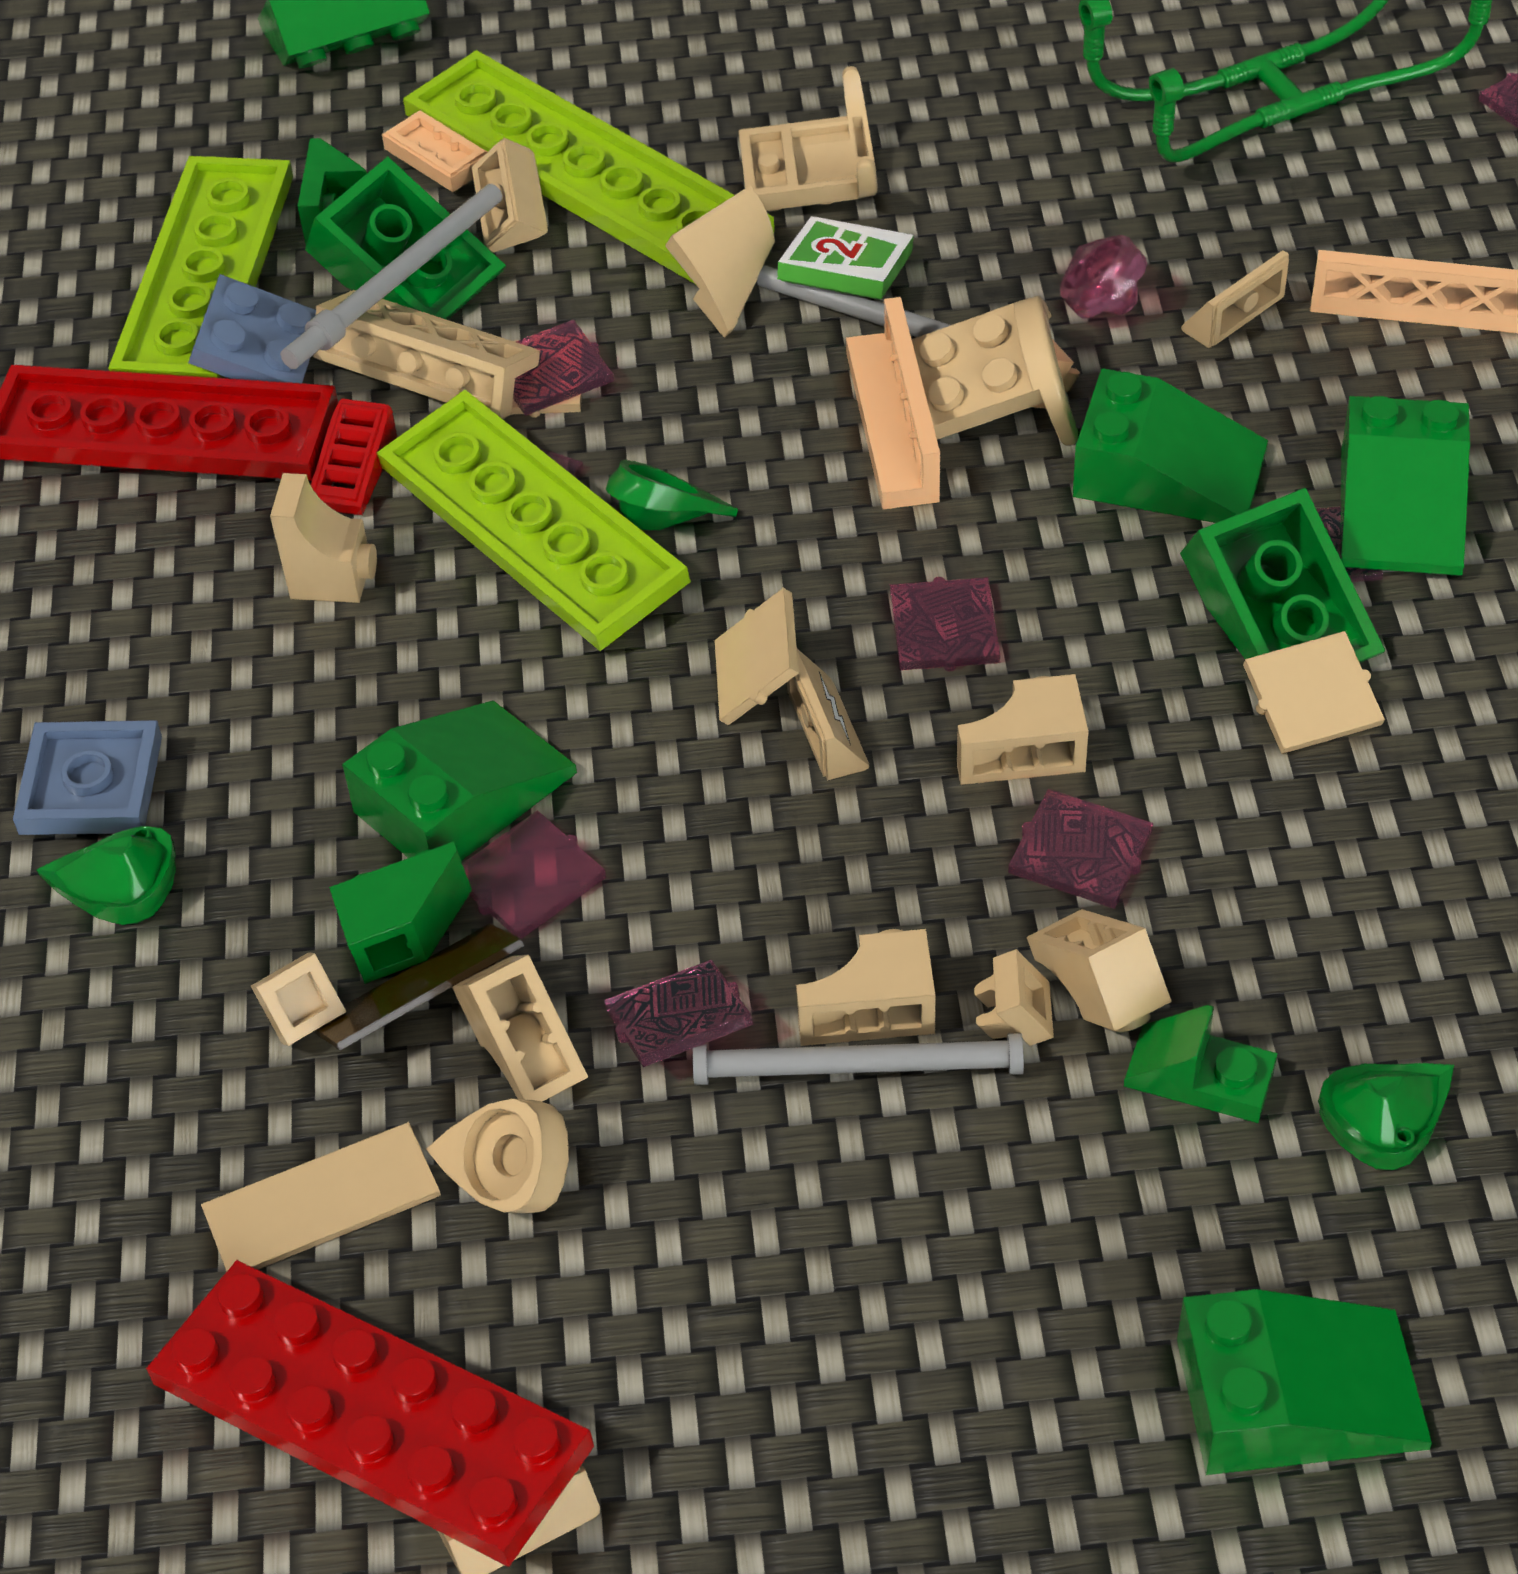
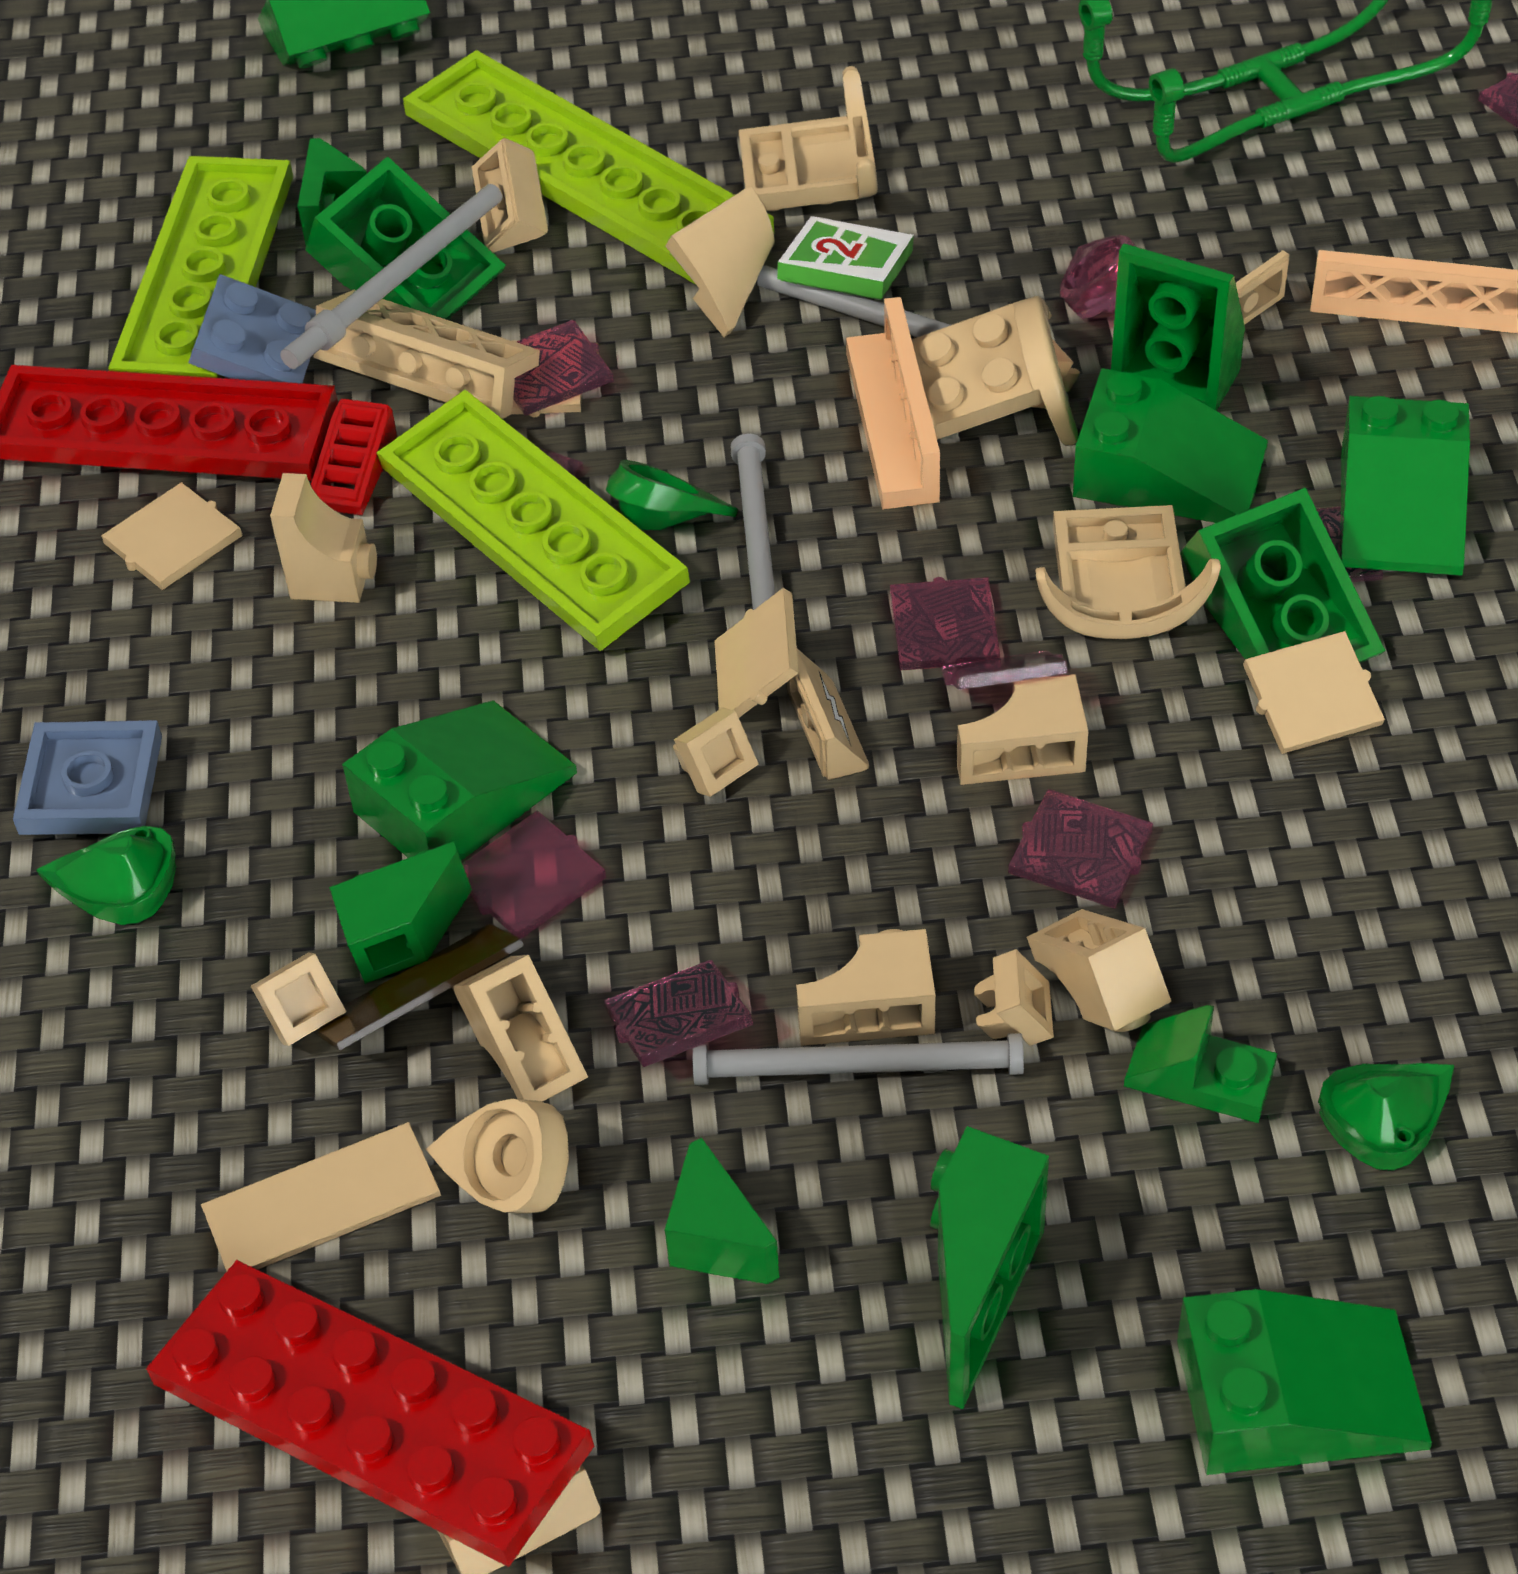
light nougat plate [382,110,487,192] -> none
none -> tan piece [101,482,242,590]
none -> green slope [665,1137,780,1284]
none -> tan tile [673,707,759,797]
none -> light grey bar [731,434,775,610]
none -> green slope [930,1126,1049,1409]
none -> clear pink piece [941,650,1068,690]
none -> tan piece [1035,505,1221,639]
none -> green slope [1111,243,1245,411]

